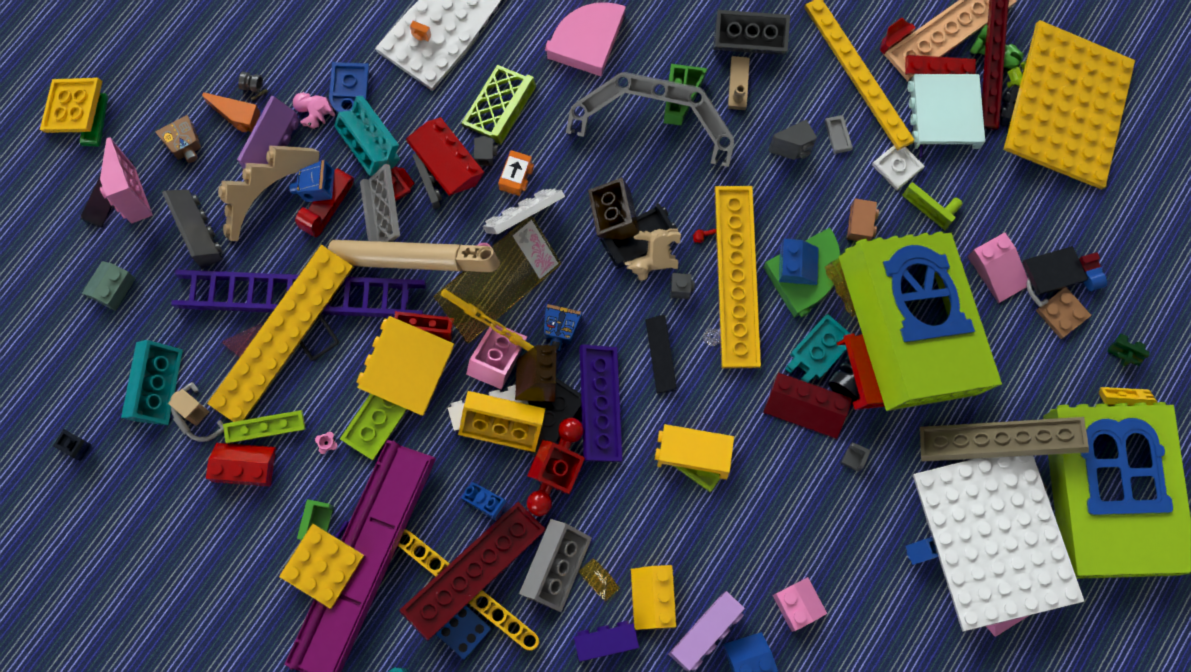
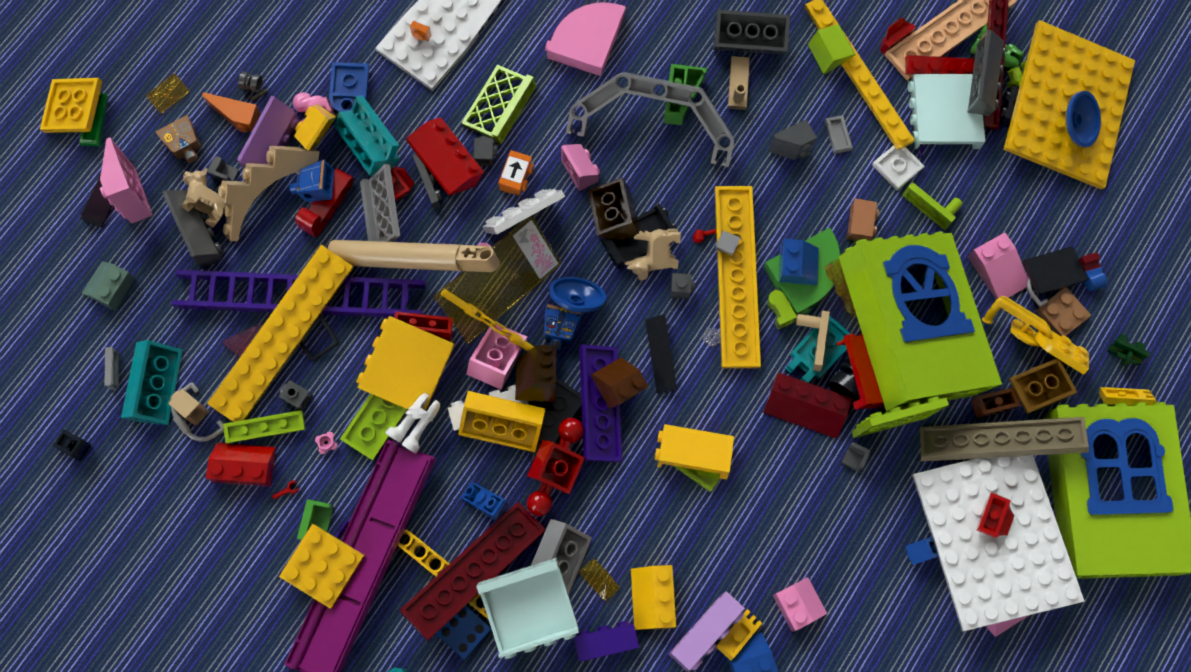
none -> light grey tile [104,347,119,390]
none -> clear yellow slope [146,73,190,113]
none -> tan animal [181,168,228,228]
none -> dark grey panel [207,156,239,183]
none -> red hand [272,480,299,500]
none -> dark grey brick [279,380,313,411]
none -> yellow slope [294,104,336,151]
none -> white piece [385,393,440,454]
none -> light aqua panel [476,558,579,659]
none -> blue dish [549,277,606,313]
none -> bright pink slope [561,144,600,191]
none -> reddish brown slope [591,358,649,409]
none -> light grey tile [715,231,740,256]
none -> yellow hinge [716,609,762,661]
none -> lime leg [767,290,797,330]
none -> tan piece [796,311,830,372]
none -> lime slope [808,24,856,75]
none -> lime plate [851,396,949,438]
none -> dark grey slope [967,30,1005,116]
none -> reddish brown brick [971,387,1021,419]
none -> red slope [976,492,1015,538]
none -> yellow plate [982,296,1089,375]
none -> pearl gold slope [1009,358,1077,414]
none -> blue dish [1065,91,1101,147]

